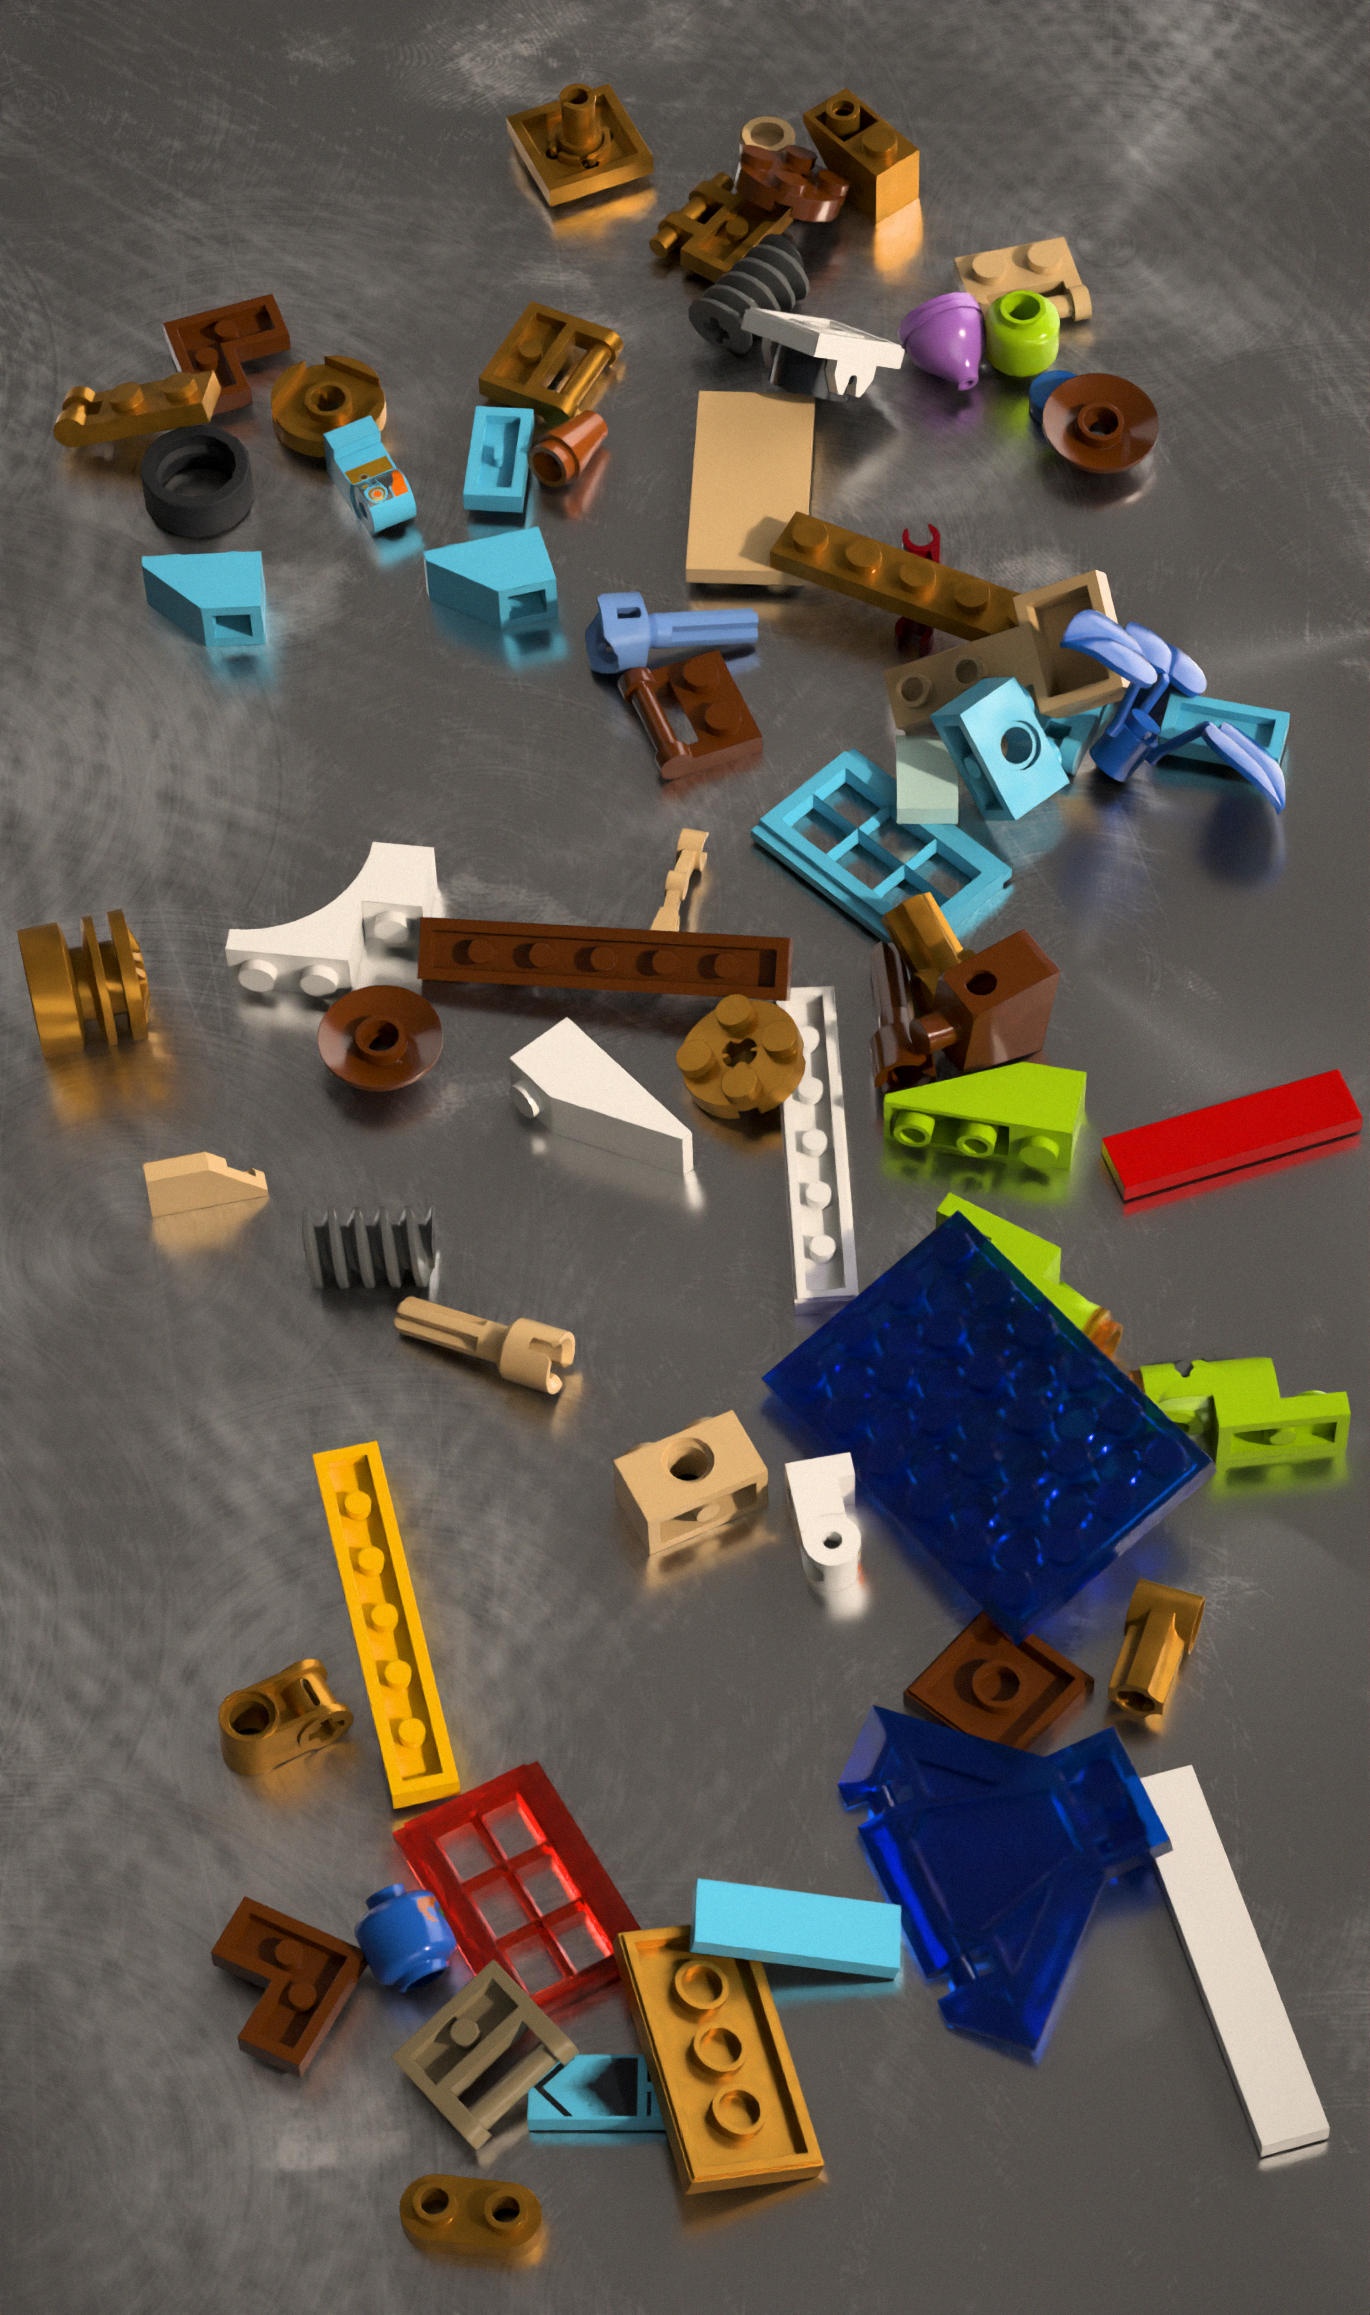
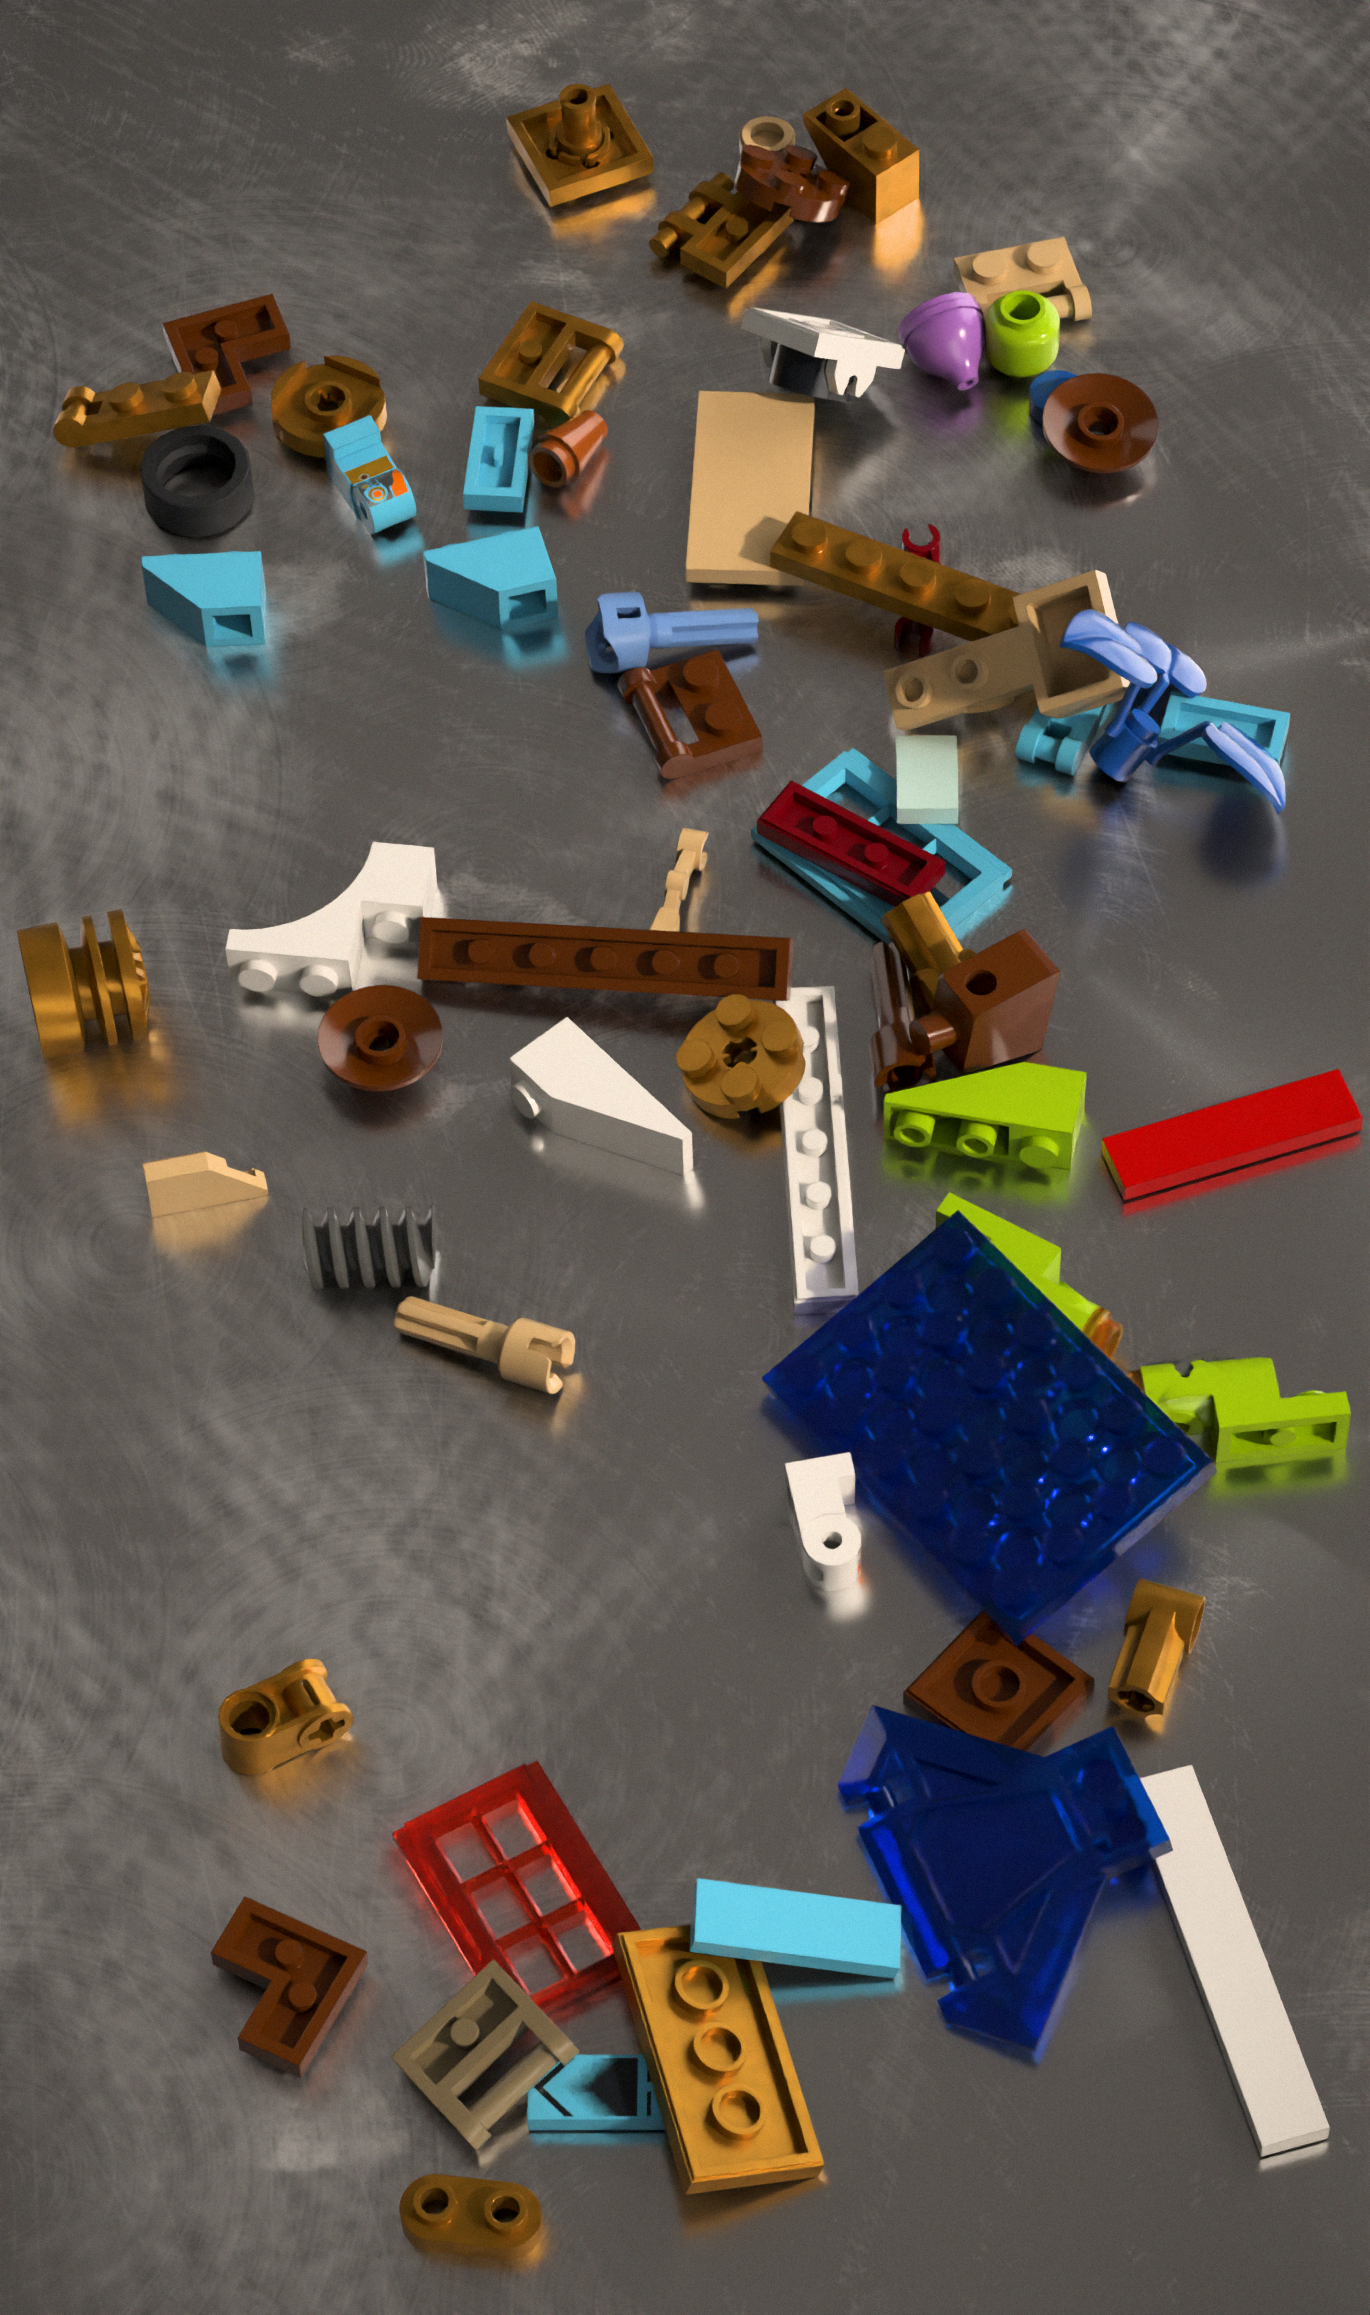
yellow plate [312,1441,461,1809] -> none
blue head [354,1883,457,1993] -> none
tan brick [613,1410,769,1556] -> none
dark grey piece [688,233,810,355] -> none
medium azure brick [930,677,1070,821] -> none
none -> dark red tile [757,780,945,907]

